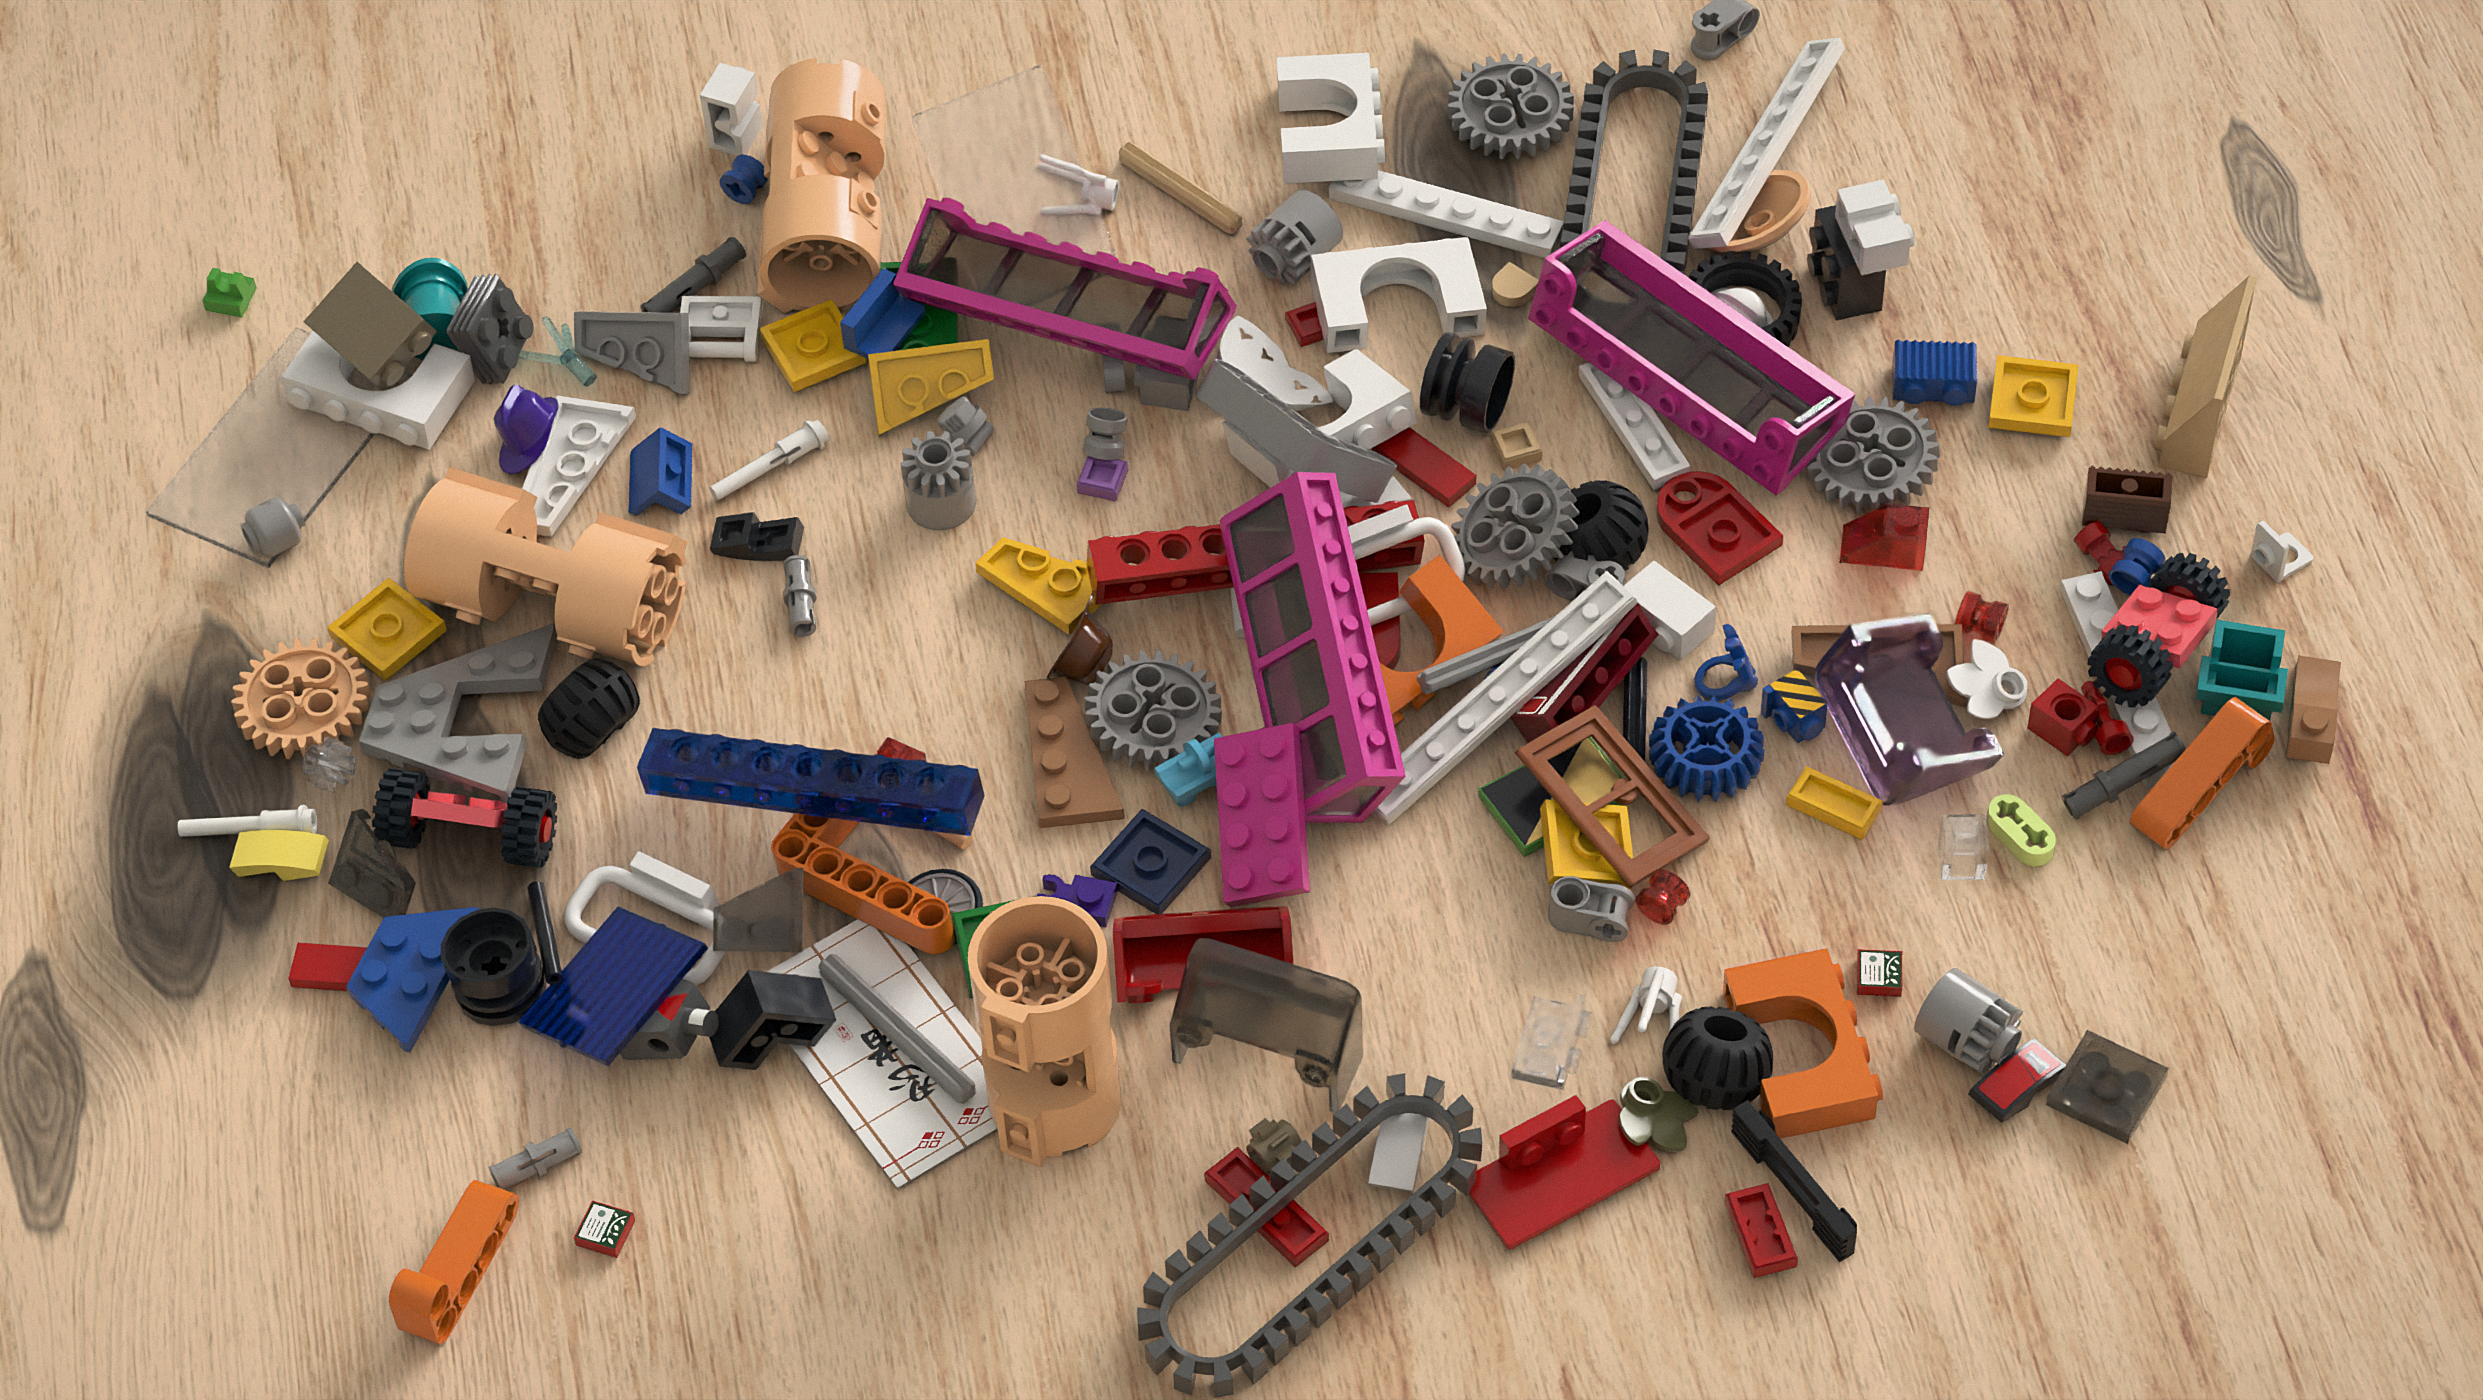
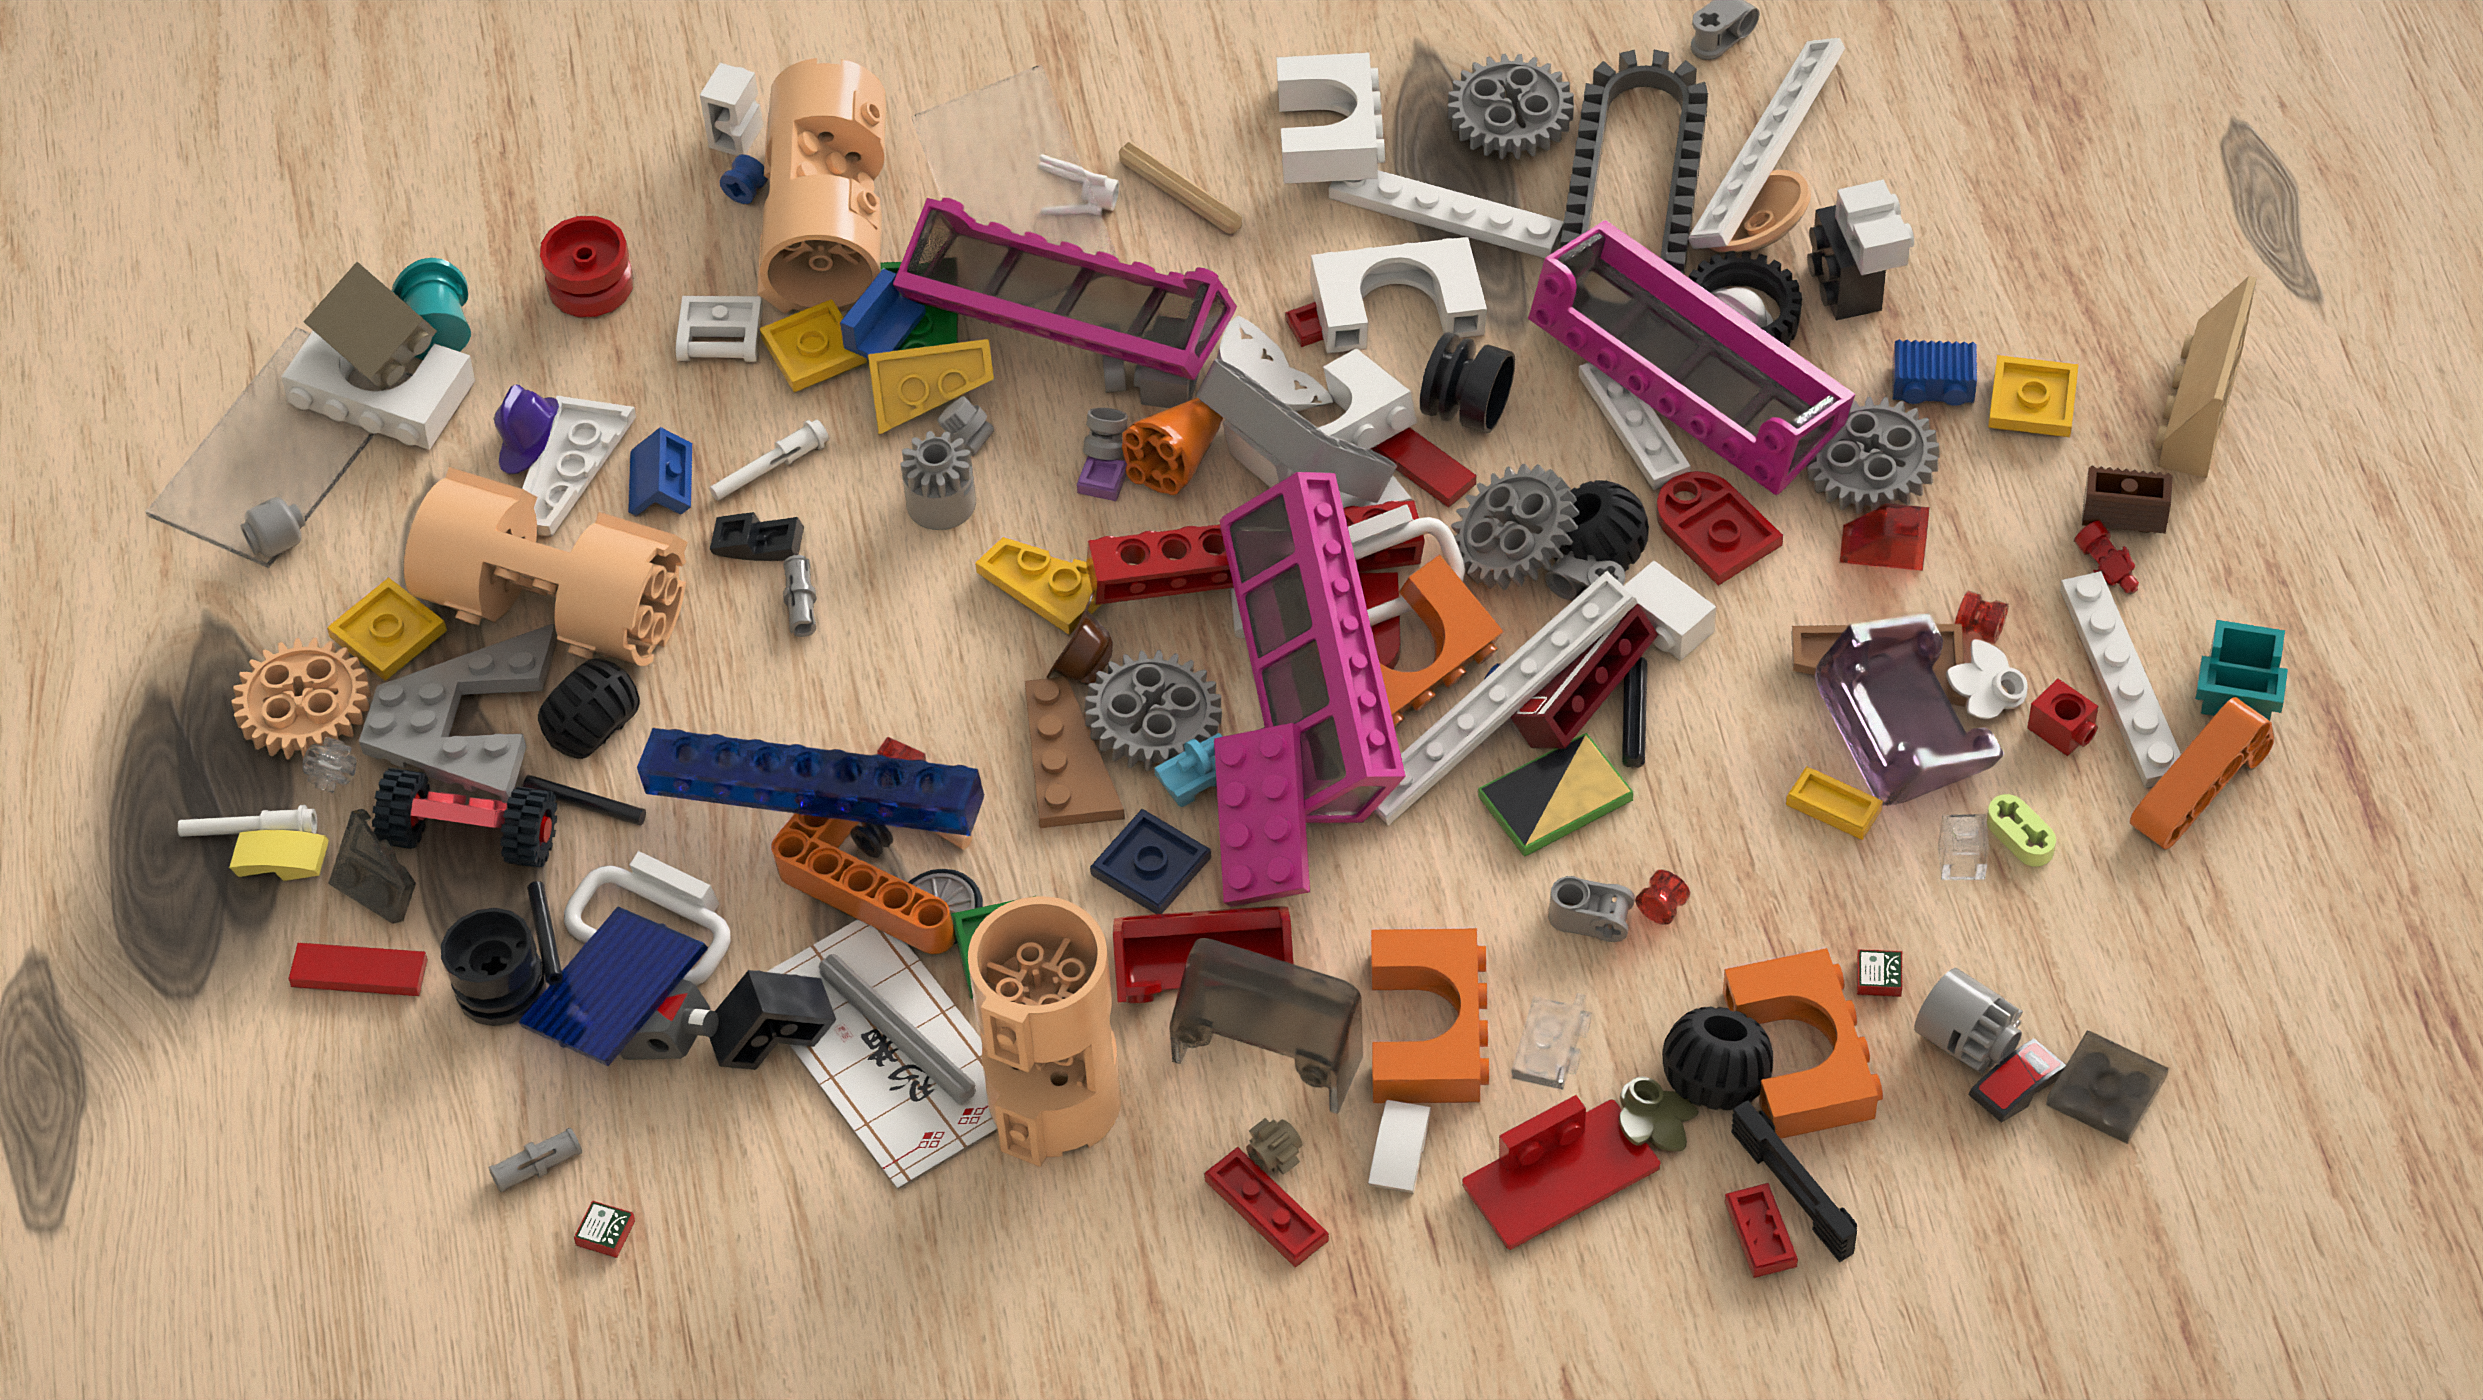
bright green tile [202,268,257,317] -> none
blue wing [346,907,480,1053] -> none
orange beam [389,1180,519,1344] -> none
dark grey brick [446,273,534,384] -> none
clear light blue plant [519,316,597,387] -> none
light grey wing [574,311,690,394] -> none
dark grey pin [640,237,746,313] -> none
clear smoke wing [713,868,803,952] -> none
dark purple plate [1037,874,1118,927] -> none
dark grey piece [1137,1073,1482,1398] -> none
light grey gear [1246,190,1343,285] -> none
light grey axle [1417,616,1555,694] -> none
tan tile [1490,421,1543,471] -> none
tan tile [1492,262,1539,307] -> none
dark orange door [1515,705,1710,888] -> none
yellow plate [1540,799,1633,890] -> none
white plant [1610,966,1682,1044] -> none
blue gear [1649,694,1765,803] -> none
blue piece [1694,624,1758,701] -> none
brick [1761,669,1828,743] -> none
dark grey pin [2061,732,2186,820] -> none
red piece [2081,681,2134,755] -> none
plate [2087,553,2230,708] -> none
blue wheel [2108,538,2166,596] -> none
white bracket [2250,521,2313,583] -> none
medium nougat slope [2286,655,2341,764] -> none
none -> black bar [523,775,646,825]
none -> red wheel [540,216,634,317]
none -> black bush [850,815,893,858]
none -> orange cone [1122,398,1223,495]
none -> orange arch [1371,928,1489,1103]

